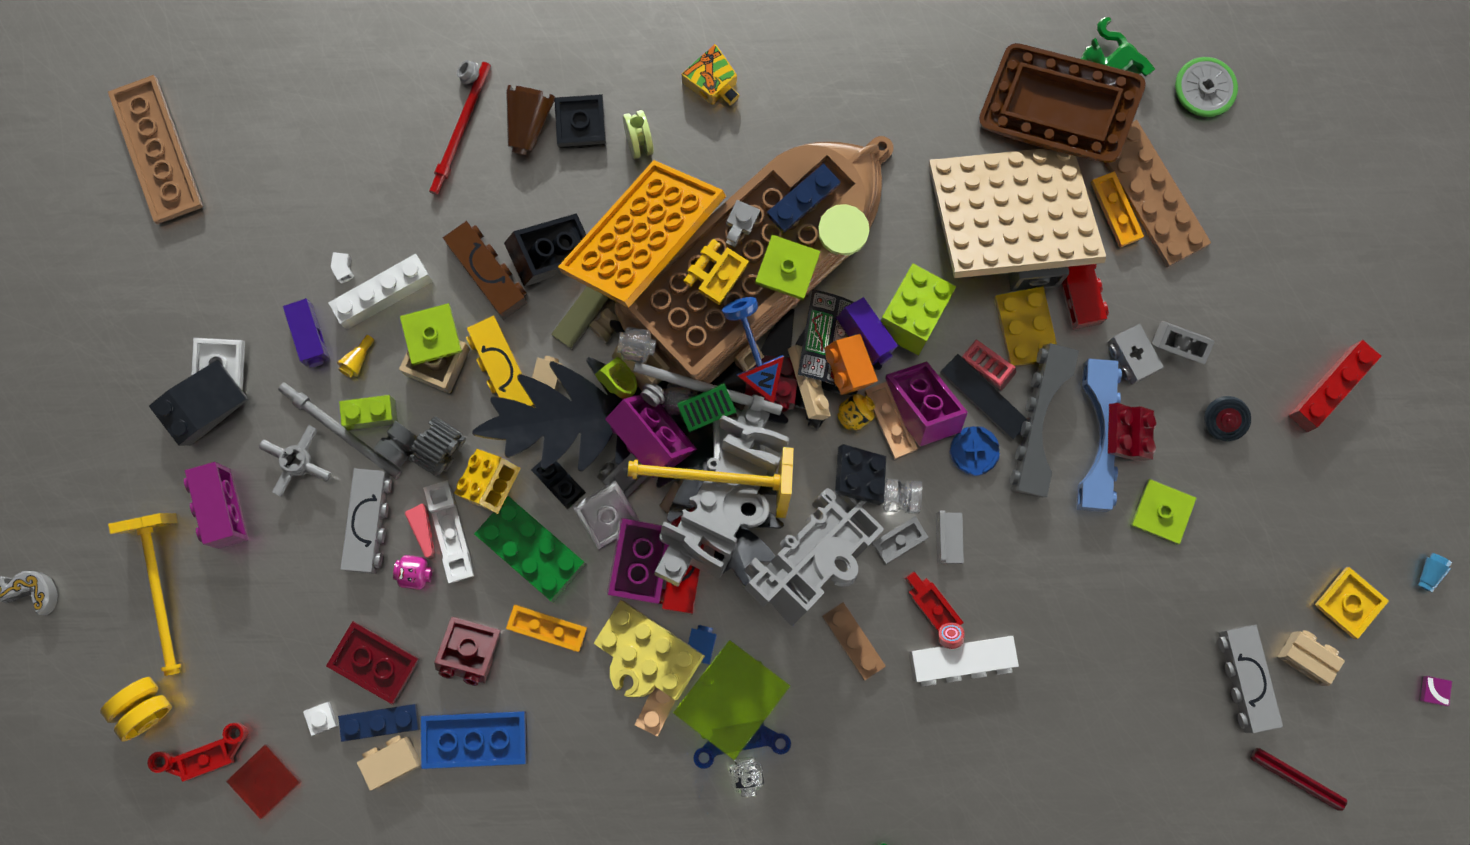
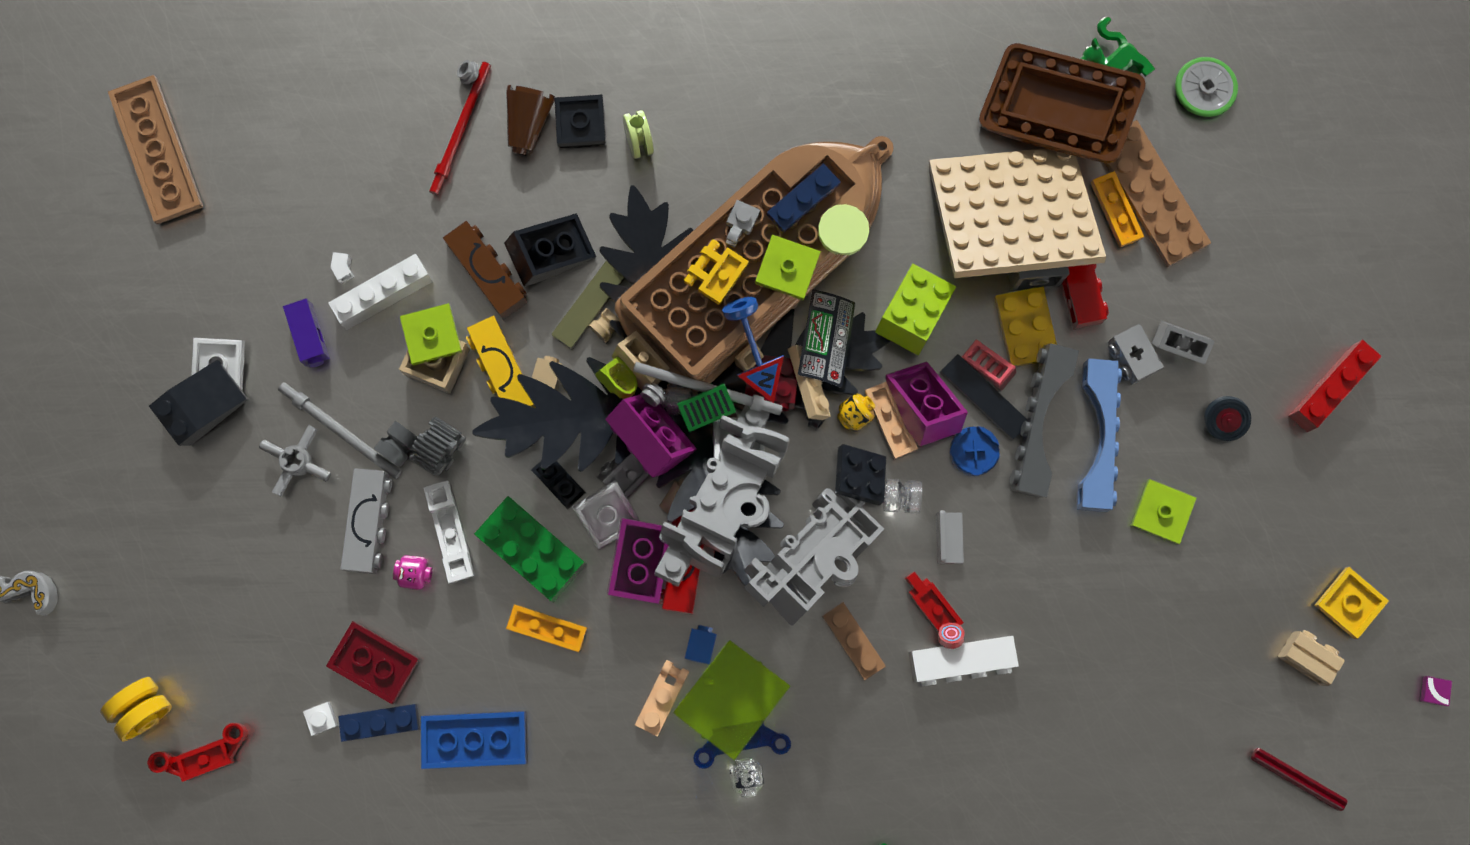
yellow tile [108,513,181,676] -> none
magenta brick [184,462,248,549] -> none
clear red tile [226,744,302,819] -> none
yellow cone [337,335,375,378] -> none
lime brick [339,395,398,431] -> none
tan brick [357,735,421,791] -> none
coral slope [405,504,435,559] -> none
plate [434,617,501,686] -> none
yellow brick [453,449,521,514] -> none
light orange plate [558,160,726,308] -> none
light yellow plate [593,600,705,700] -> none
clear head [617,327,656,363] -> none
yellow tile [627,447,794,519] -> none
torso [681,44,740,105] -> none
orange brick [824,334,878,395] -> none
dark purple brick [836,297,898,365] -> none
light grey plate [872,516,929,564] -> none
dark red plate [1108,403,1157,461] -> none
light grey brick [1218,625,1283,733] -> none
dark azure cone [1418,553,1452,592] -> none

